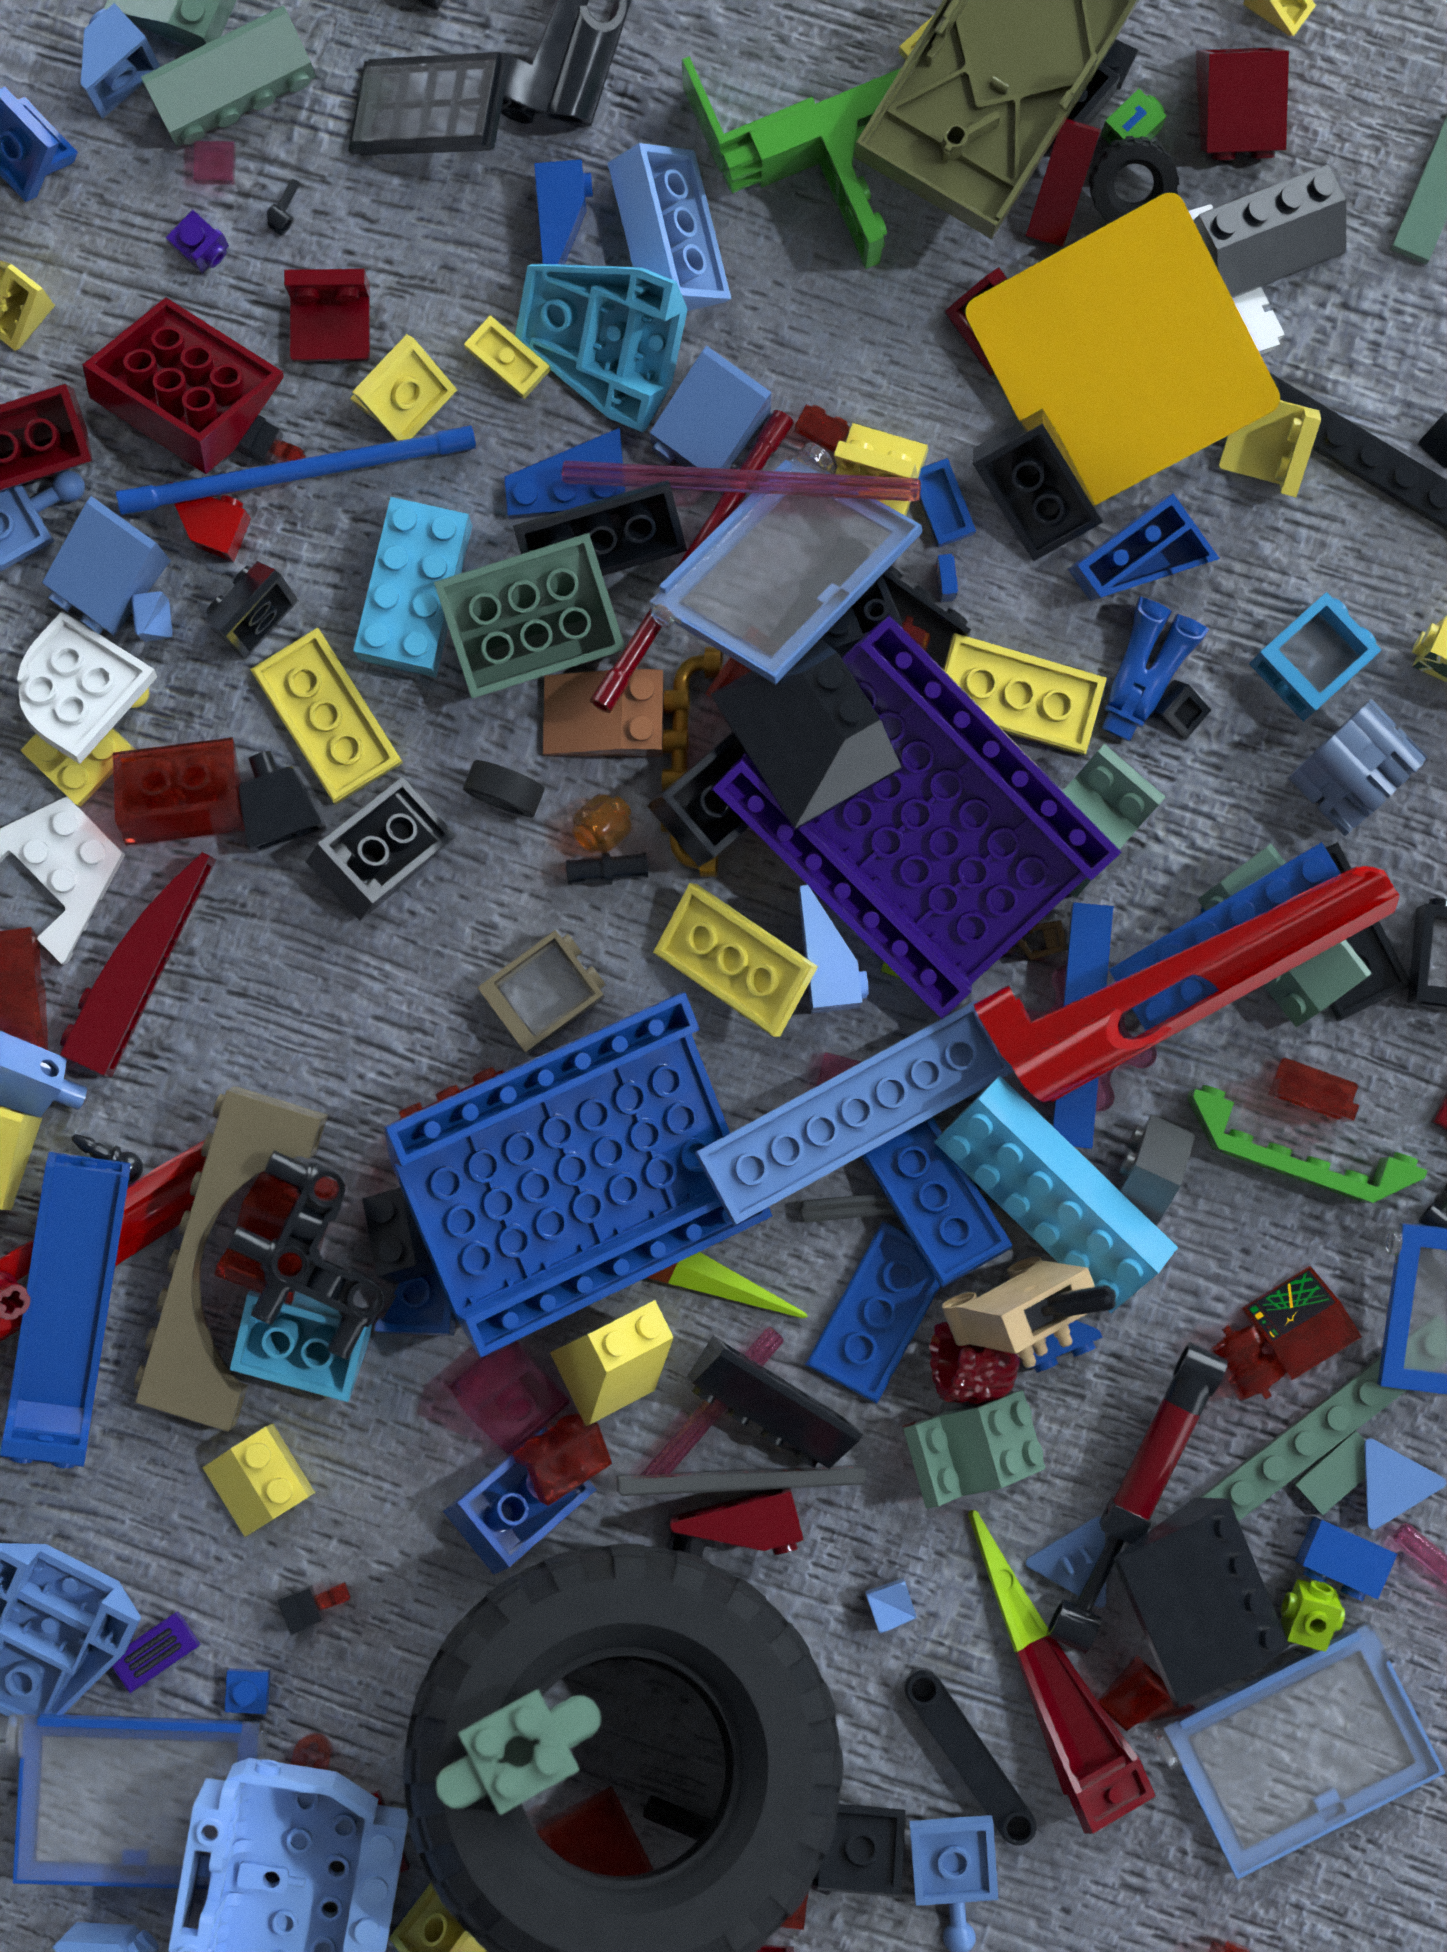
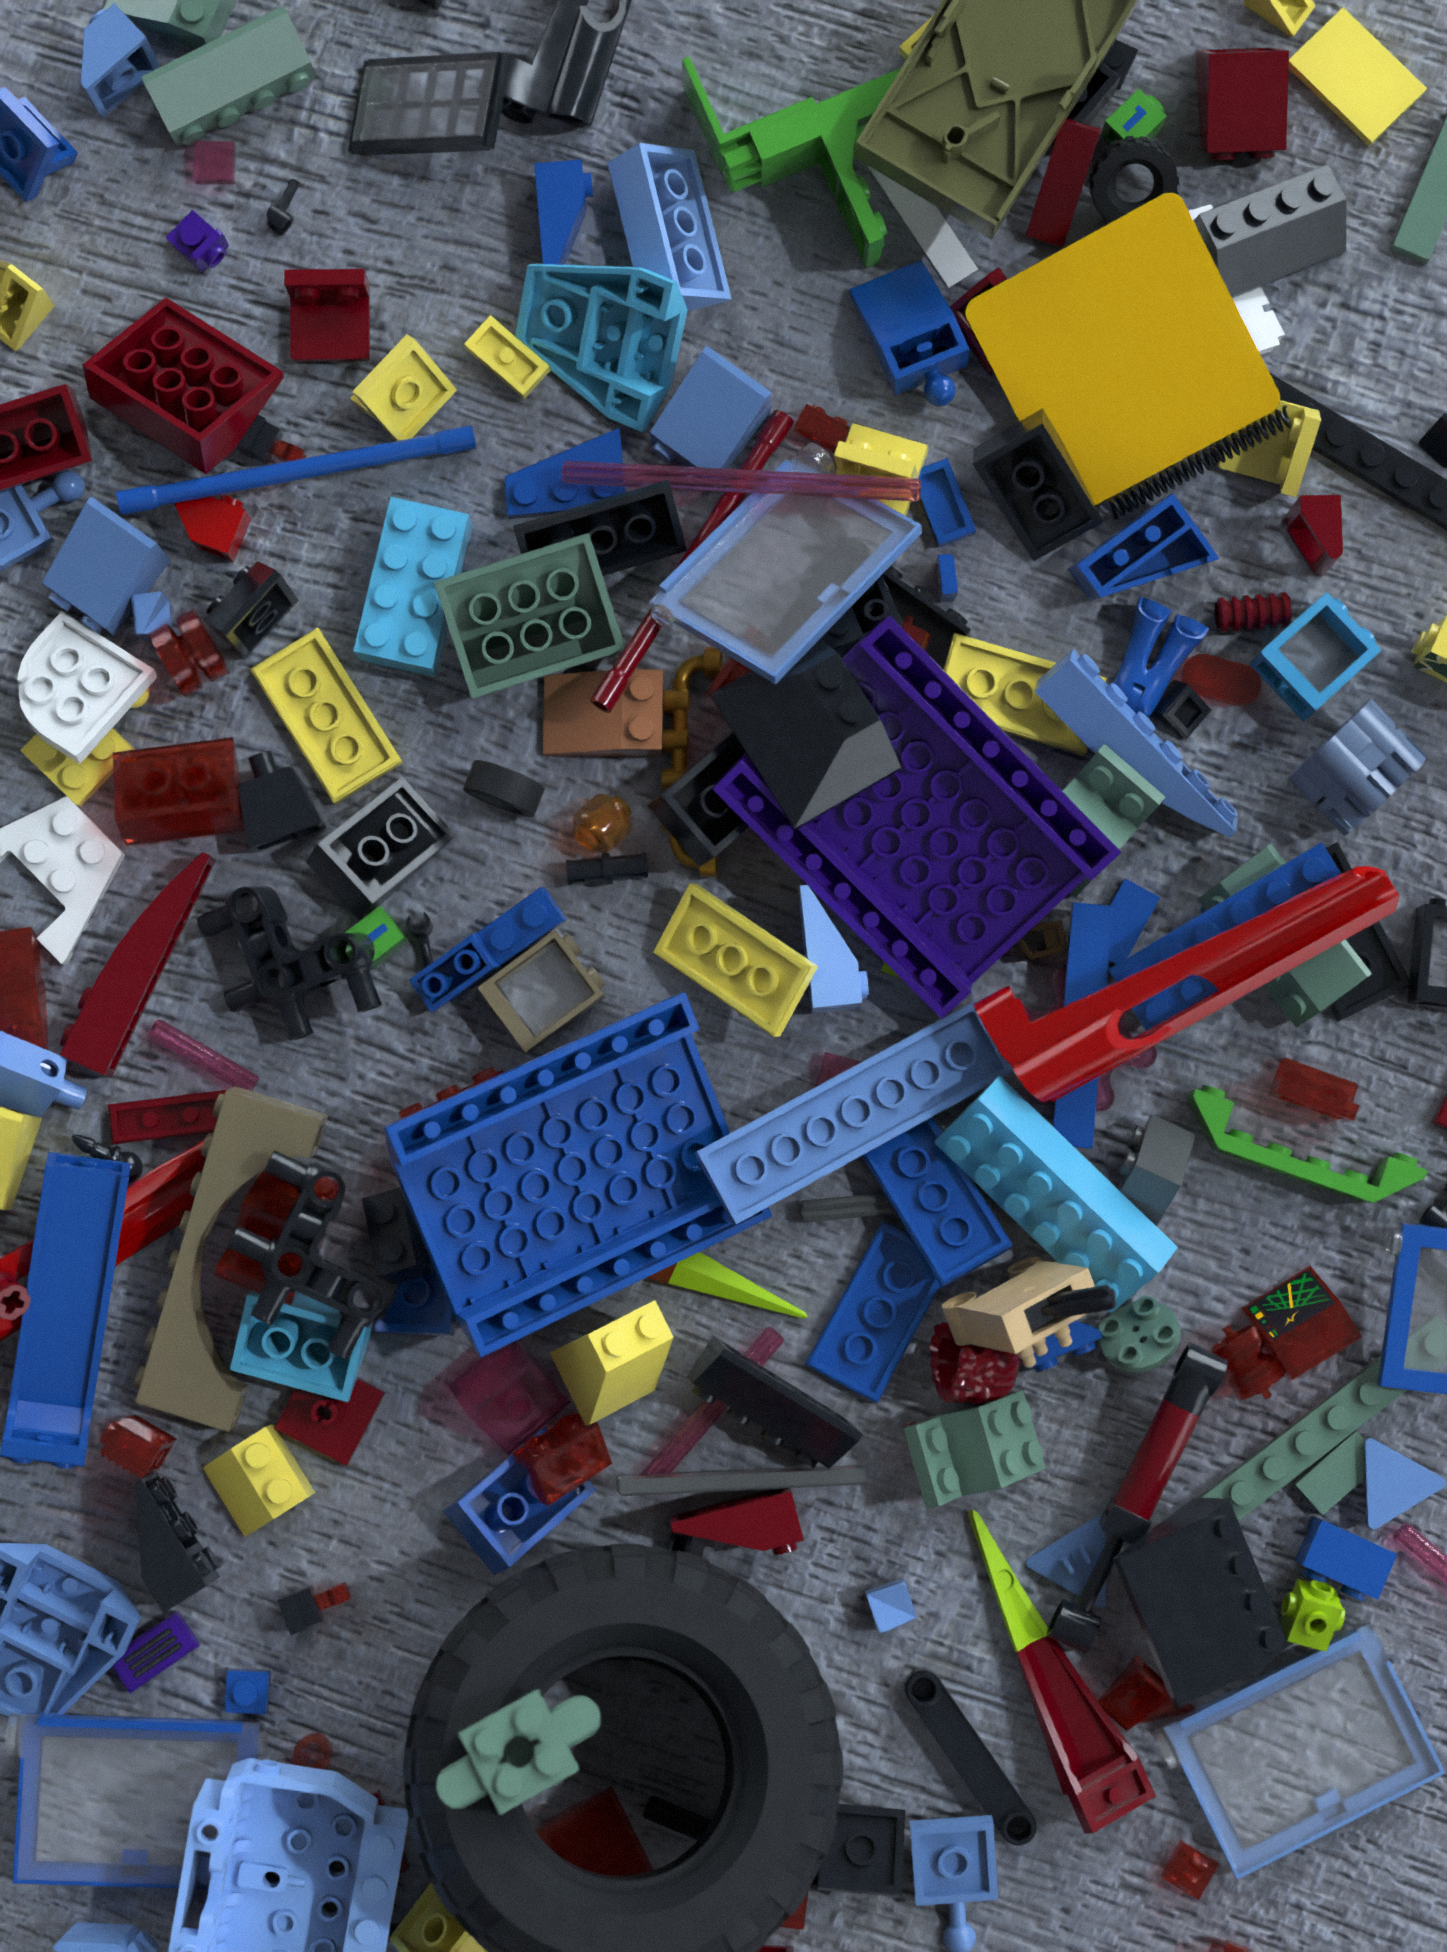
none -> clear red brick [99,1414,177,1478]
none -> dark red tile [108,1090,226,1145]
none -> black slope [136,1472,220,1613]
none -> clear pink axle [148,1020,259,1091]
none -> clear red wheel [149,609,230,697]
none -> black pin [197,886,382,1041]
none -> dark red tile [274,1377,386,1466]
none -> bright green brick [345,906,409,968]
none -> black hand [406,912,433,968]
none -> blue slope [409,887,567,1013]
none -> blue slope [849,259,969,407]
none -> white sticker [867,165,978,288]
none -> medium blue slope [1034,649,1238,837]
none -> sand green plate [1099,1296,1181,1373]
none -> black piece [1109,405,1291,519]
none -> blue tile [1109,878,1160,966]
none -> clear red tile [1161,1839,1219,1900]
none -> clear red tile [1181,654,1262,706]
none -> dark red piece [1214,592,1292,633]
none -> dark red tile [1285,495,1343,576]
none -> light yellow tile [1289,7,1427,147]

